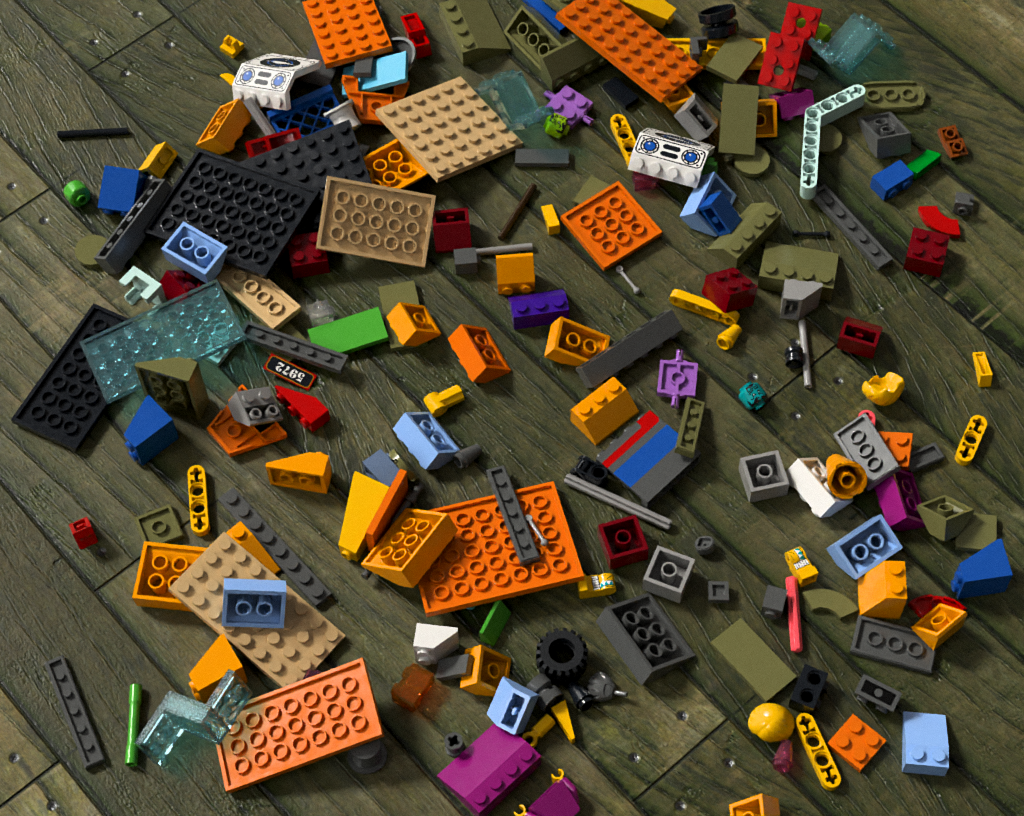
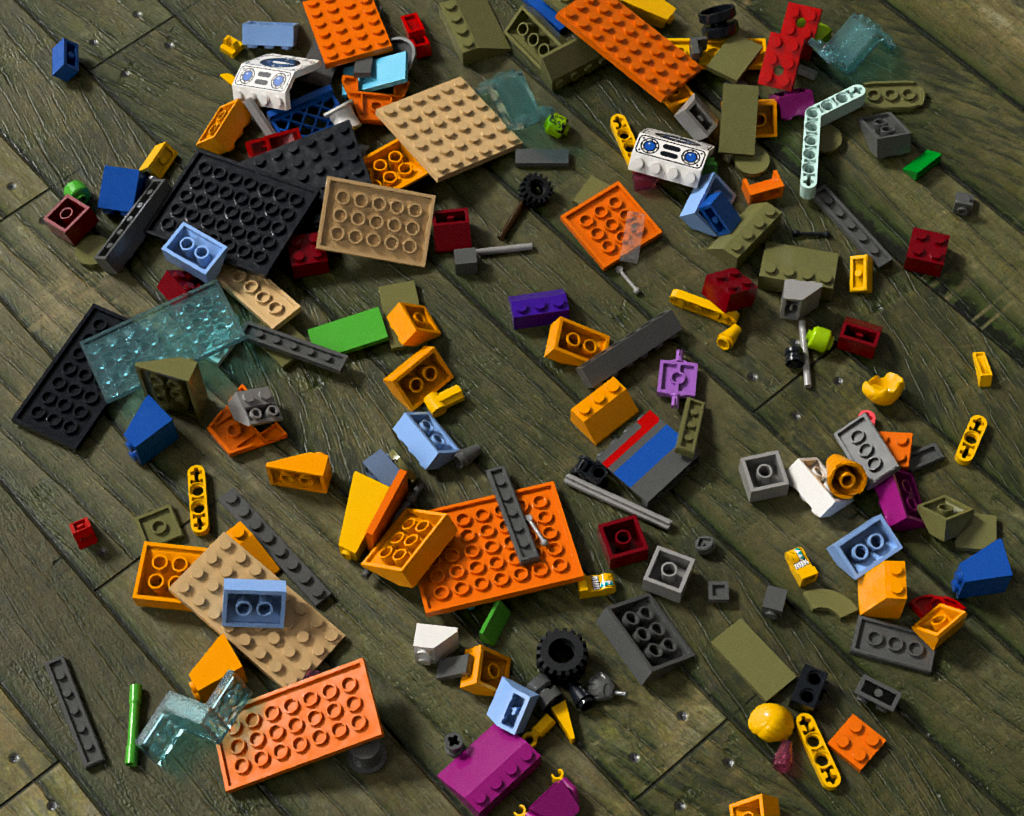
black bar [57,127,129,138] -> none
light aqua panel [119,266,168,319] -> none
sticker [263,353,317,391] -> none
red slope [275,385,330,433] -> none
clear brick [306,299,336,328] -> none
clear orange brick [391,663,435,713] -> none
orange slope [448,324,511,383] -> none
light orange slope [496,253,535,295] -> none
yellow piece [541,204,560,235] -> none
medium lavender plate [544,85,594,130] -> none
black tile [603,76,639,110] -> none
teal head [738,381,767,410] -> none
coral axle [785,576,803,653] -> none
blue brick [870,160,914,201] -> none
light blue slope [902,711,949,776] -> none
red tile [918,206,960,238] -> none
dark orange slope [937,125,968,159] -> none
none -> dark red brick [43,194,99,246]
none -> blue brick [52,38,79,82]
none -> light blue slope [242,21,299,50]
none -> light orange slope [383,346,454,412]
none -> black tyre [518,173,553,208]
none -> clear tile [619,211,646,264]
none -> orange panel [741,170,784,205]
none -> lime head [805,325,835,353]
none -> yellow slope [850,254,873,293]

